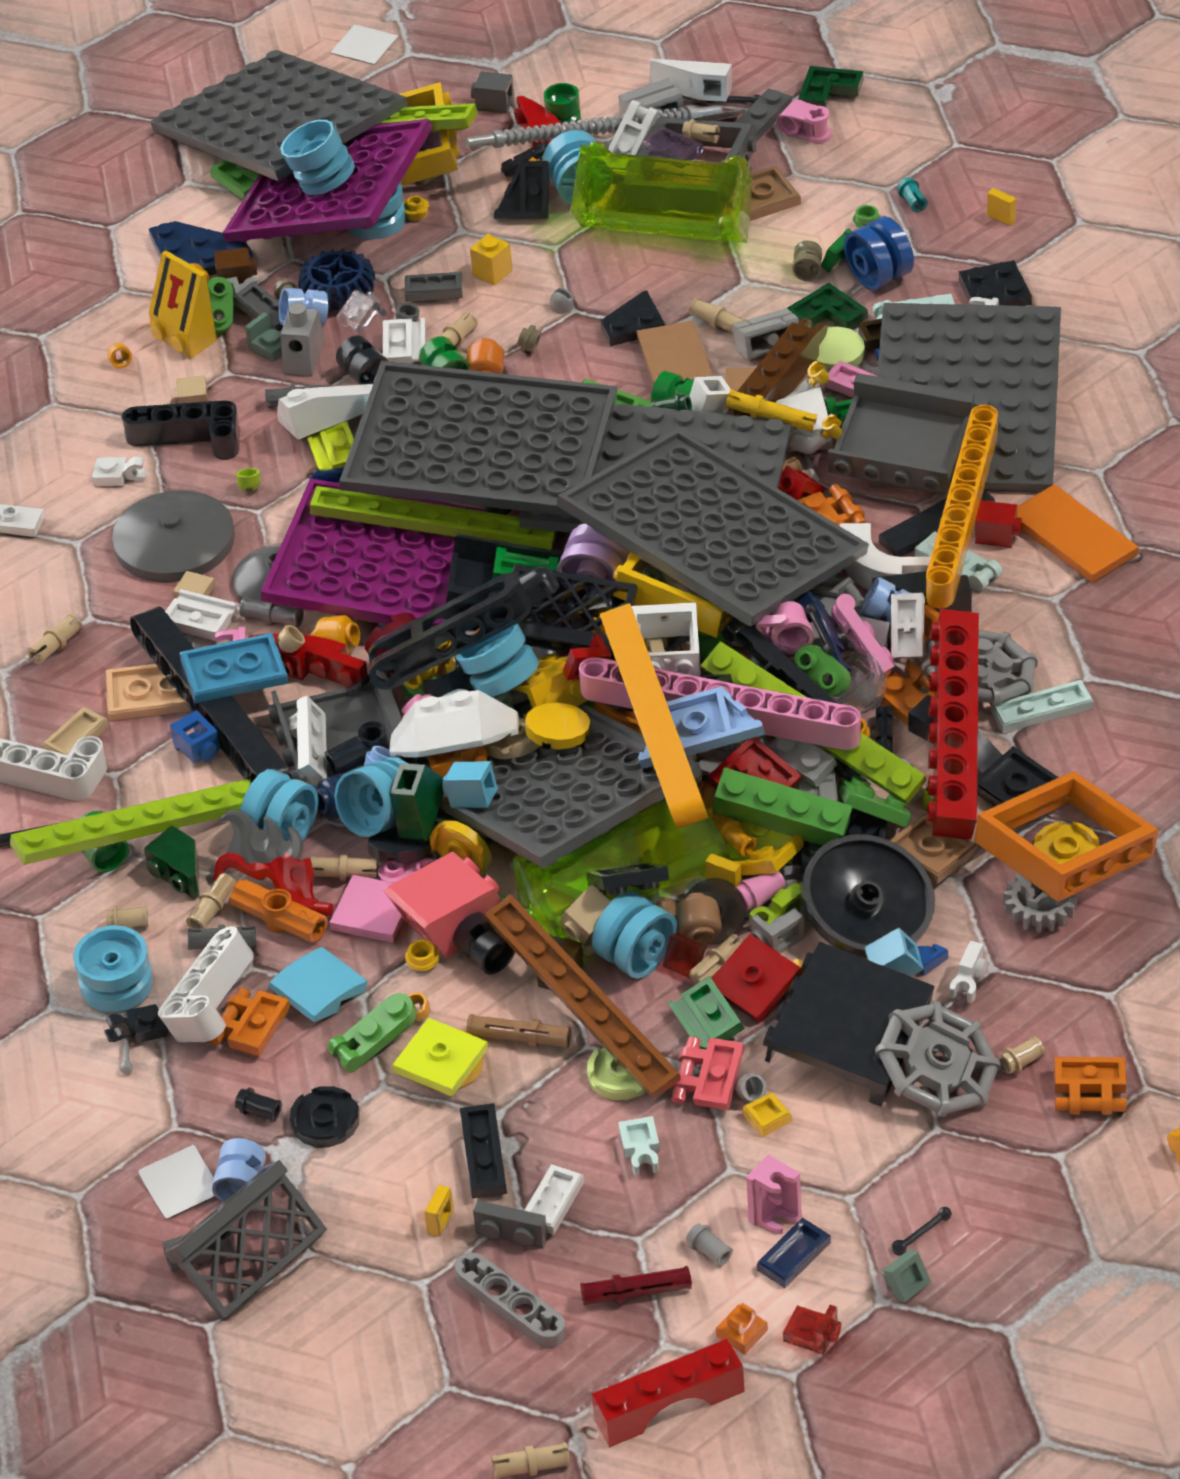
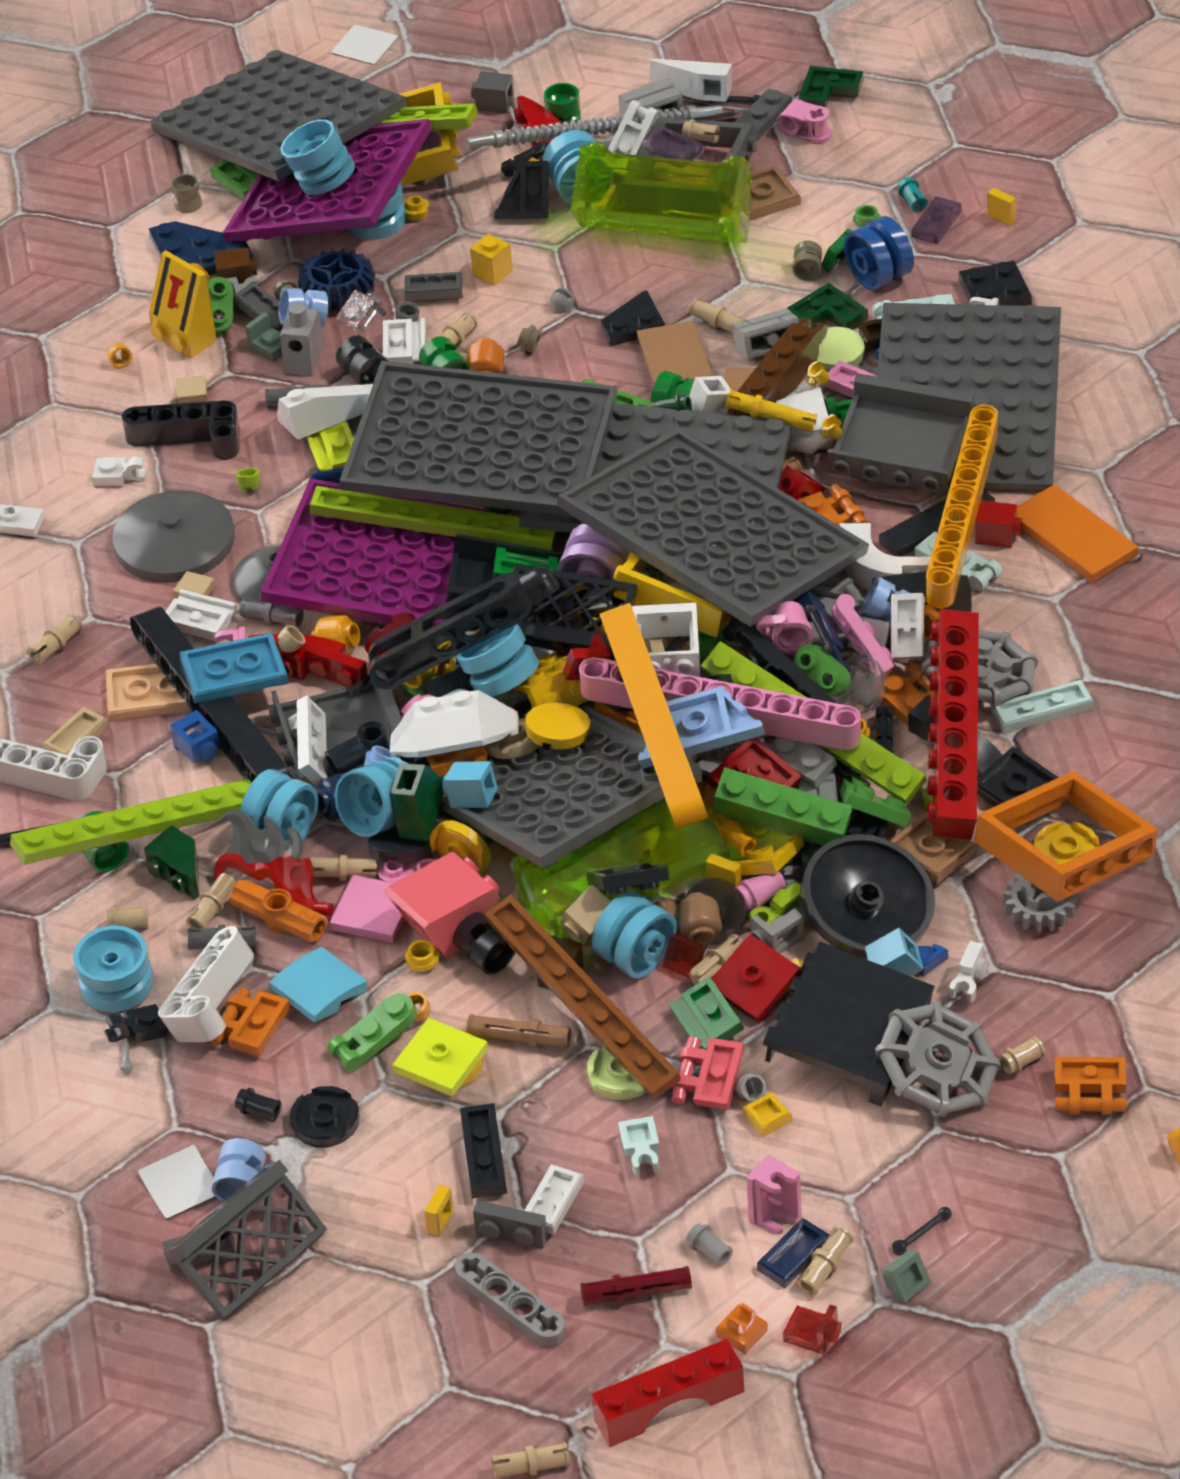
none -> dark tan wheel [171,174,202,213]
none -> tan pin [797,1226,854,1295]
none -> clear purple plate [912,196,962,244]

